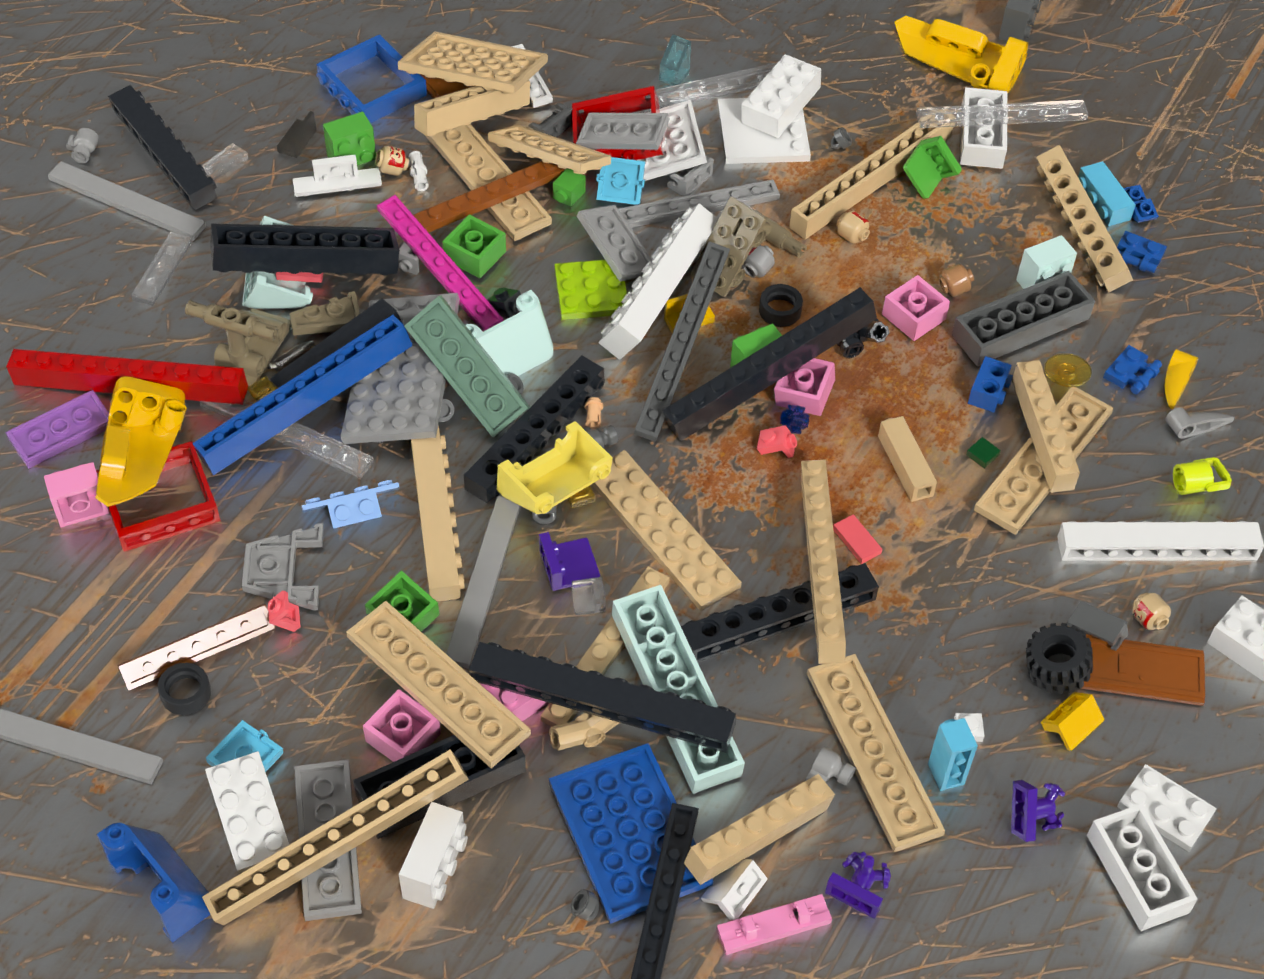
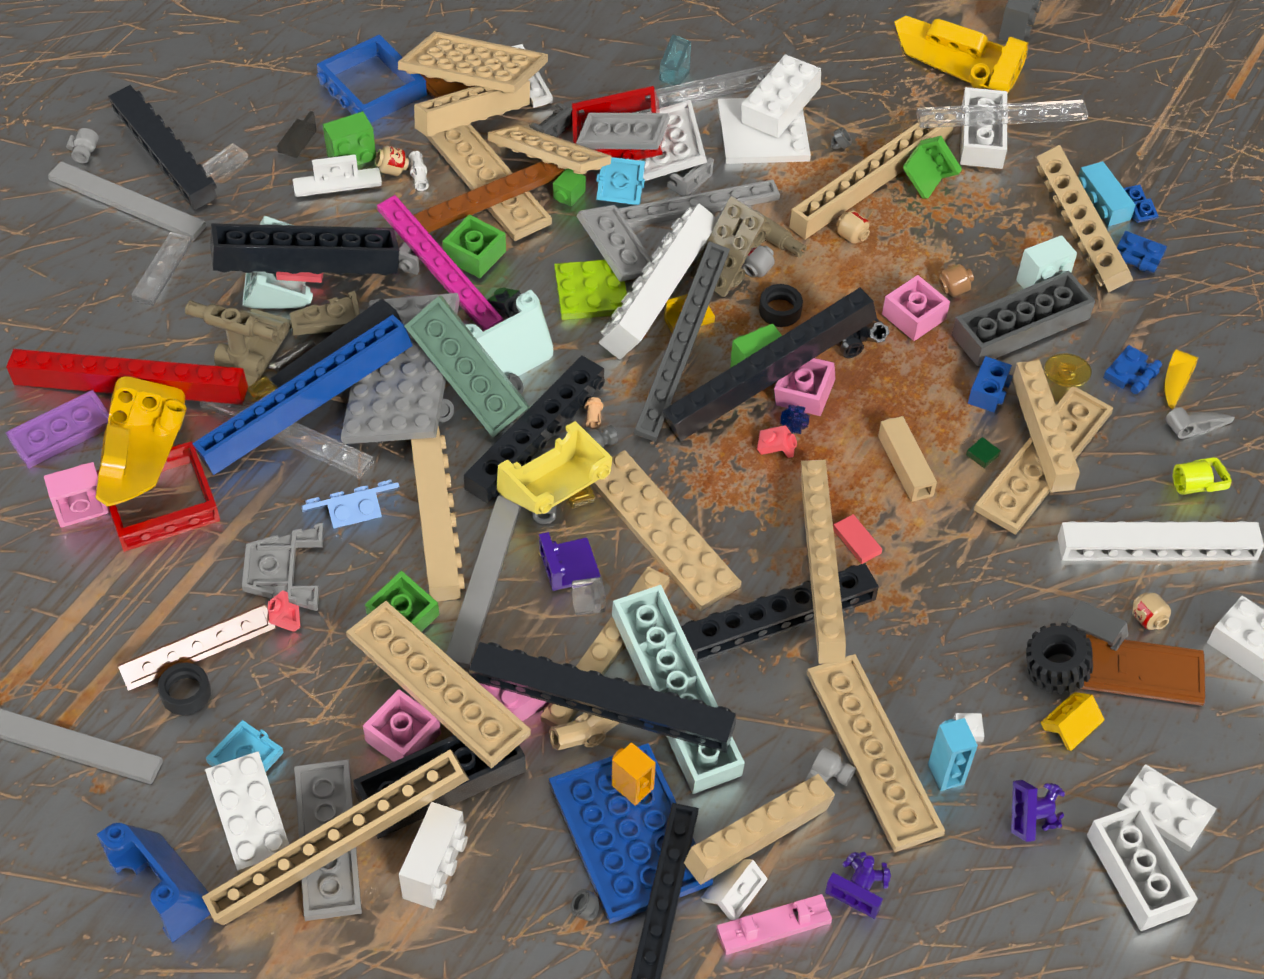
none -> light orange brick [612,742,656,806]

